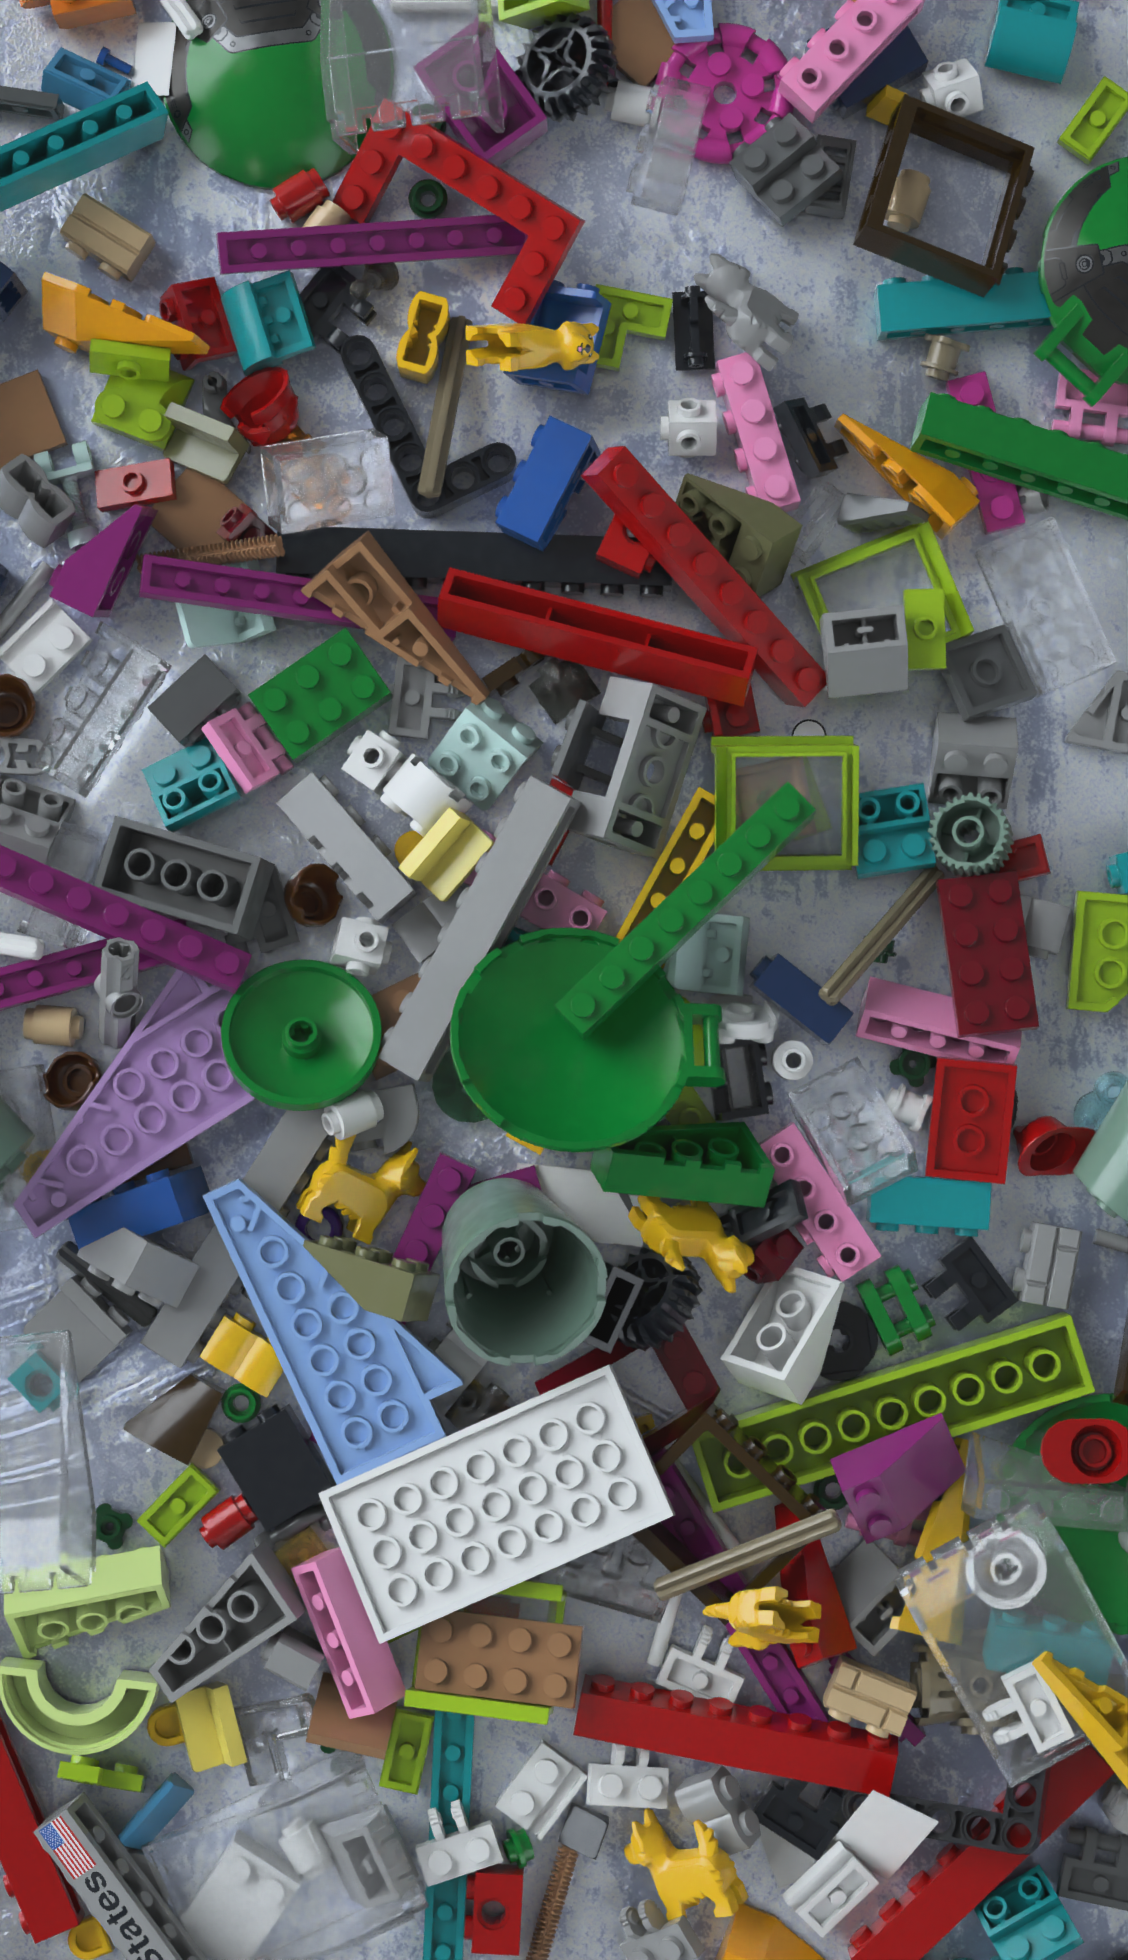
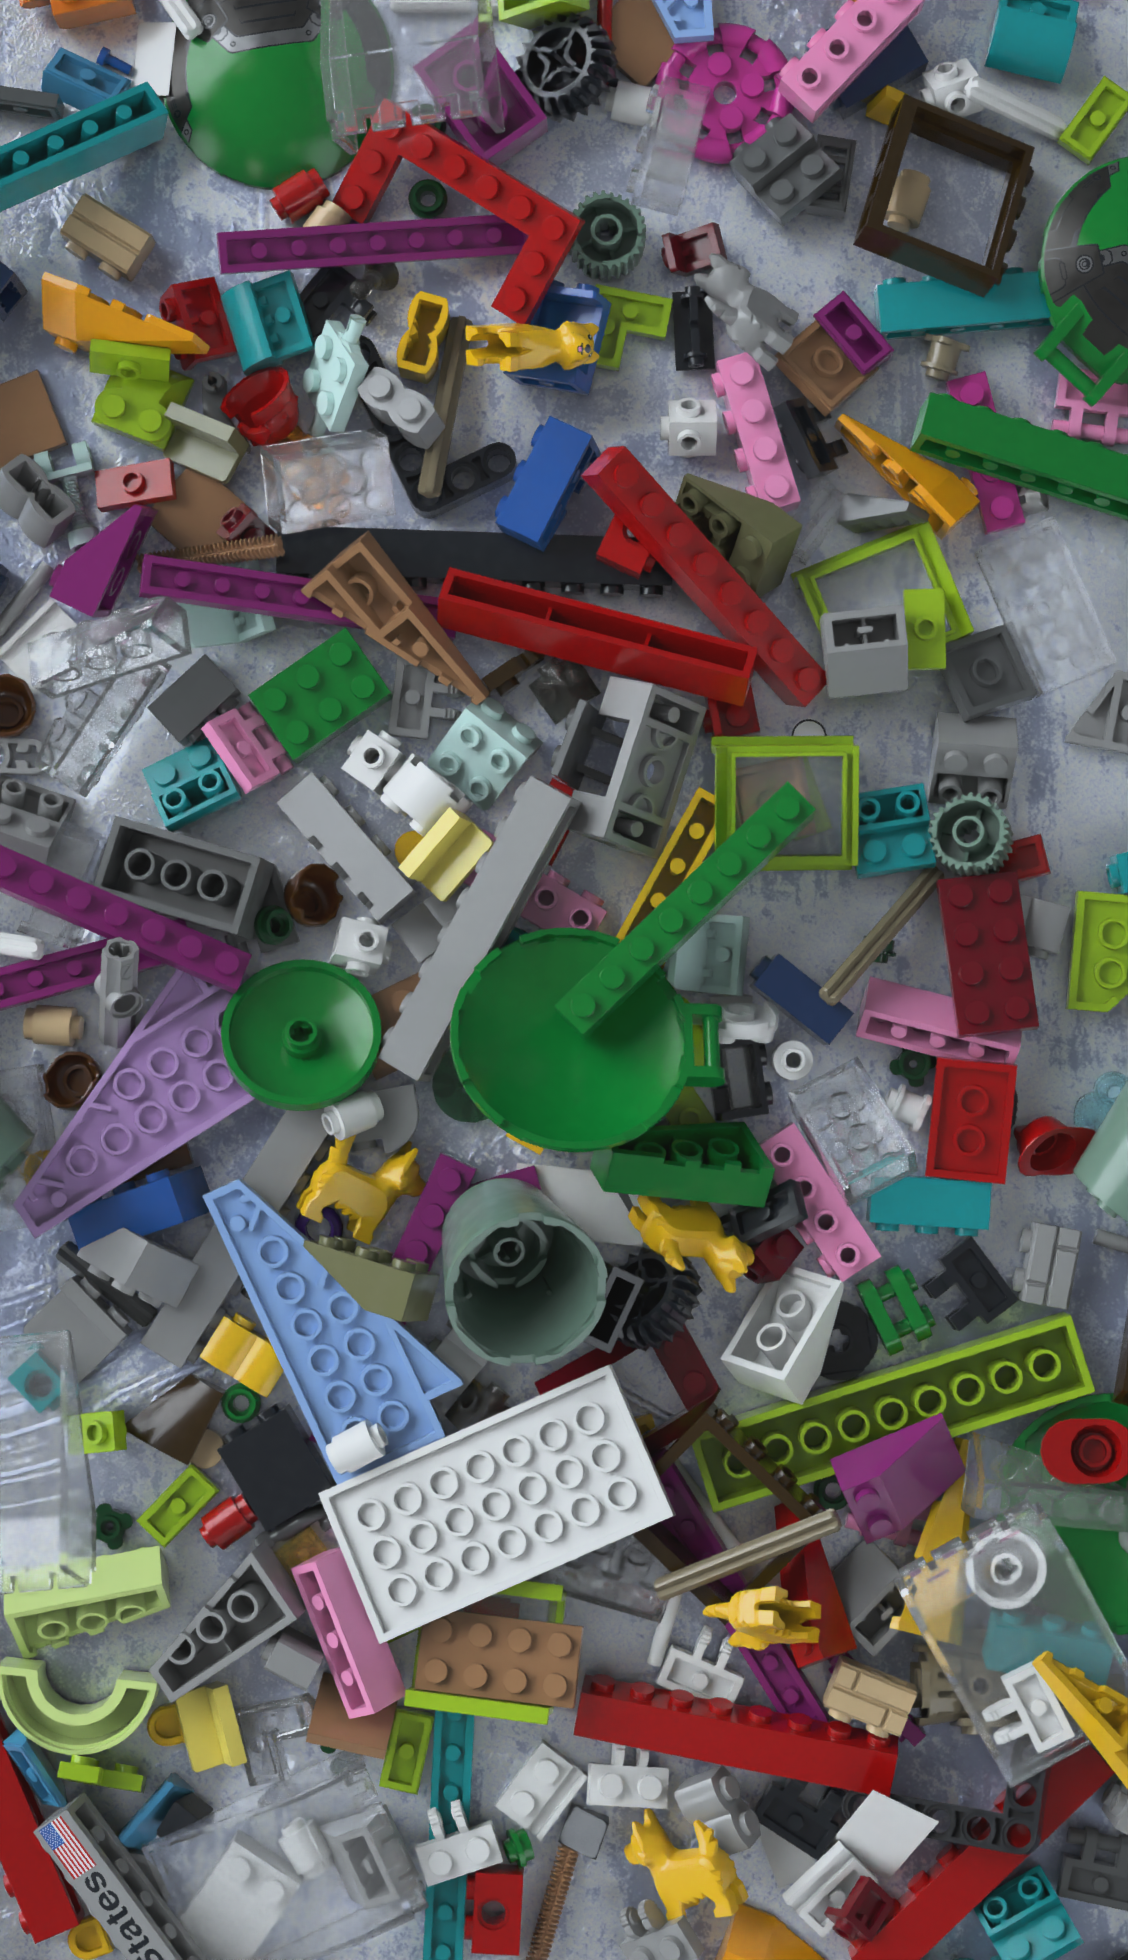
none -> dark azure slope [3,1728,68,1807]
none -> clear wedge [27,596,192,700]
none -> lime bracket [81,1410,127,1454]
none -> black slope [157,1792,213,1838]
none -> dark green plate [254,905,293,945]
none -> light aqua plate [302,314,369,438]
none -> white brick [326,1419,389,1474]
none -> light grey brick [357,367,445,449]
none -> sand green brick [568,190,646,281]
none -> bracket [661,222,727,277]
none -> medium nougat tile [775,320,880,417]
none -> magenta slope [813,290,894,376]
none -> dark red bracket [824,1876,896,1942]
none -> white axle [964,76,1066,140]

